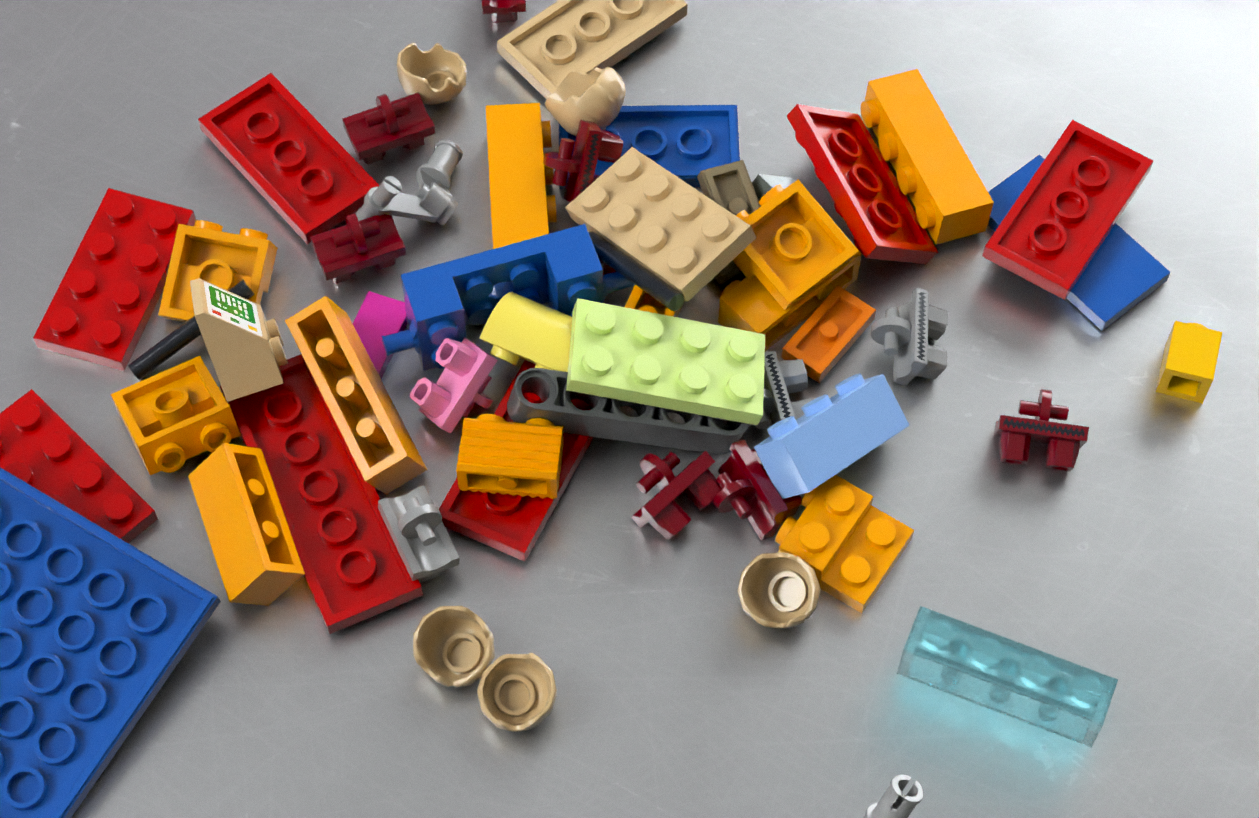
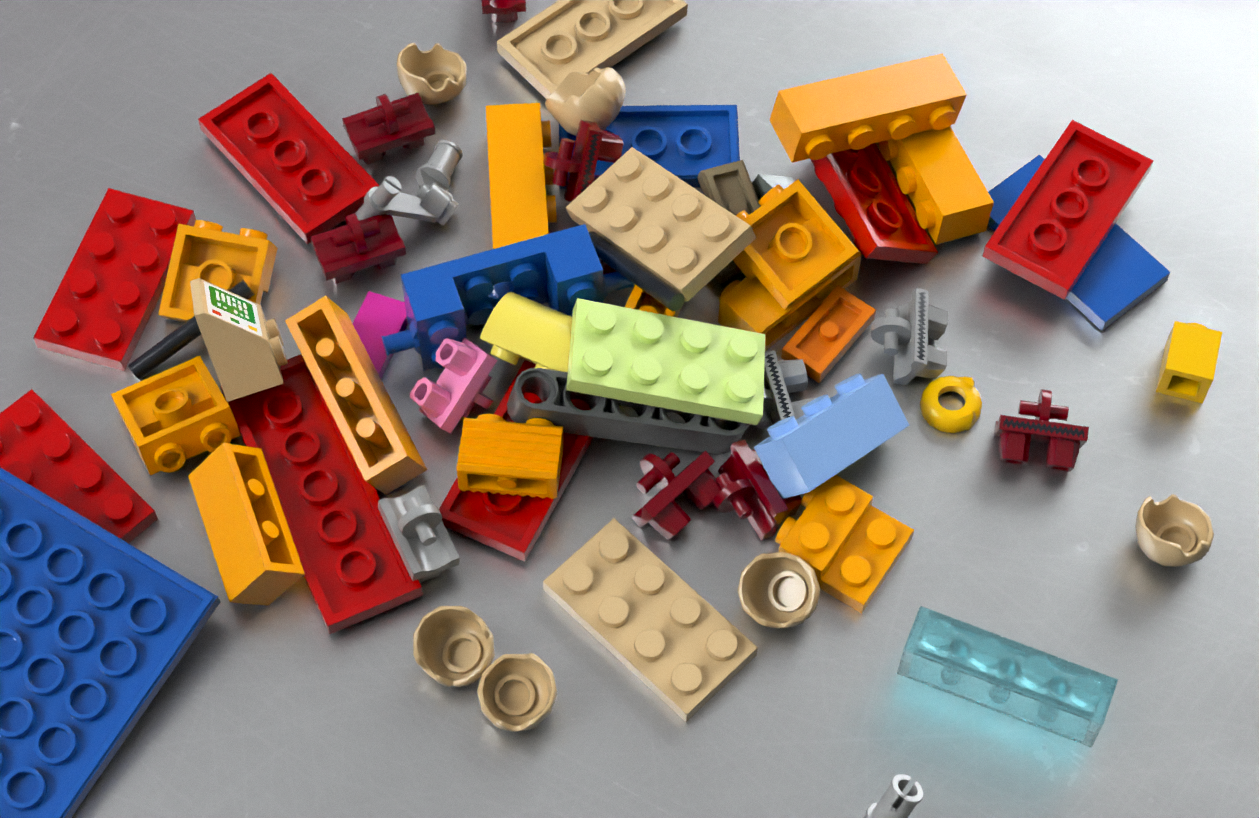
none -> tan plate [543,518,758,722]
none -> light orange brick [769,53,967,163]
none -> yellow piece [920,376,982,433]
none -> tan hair [1135,494,1214,567]

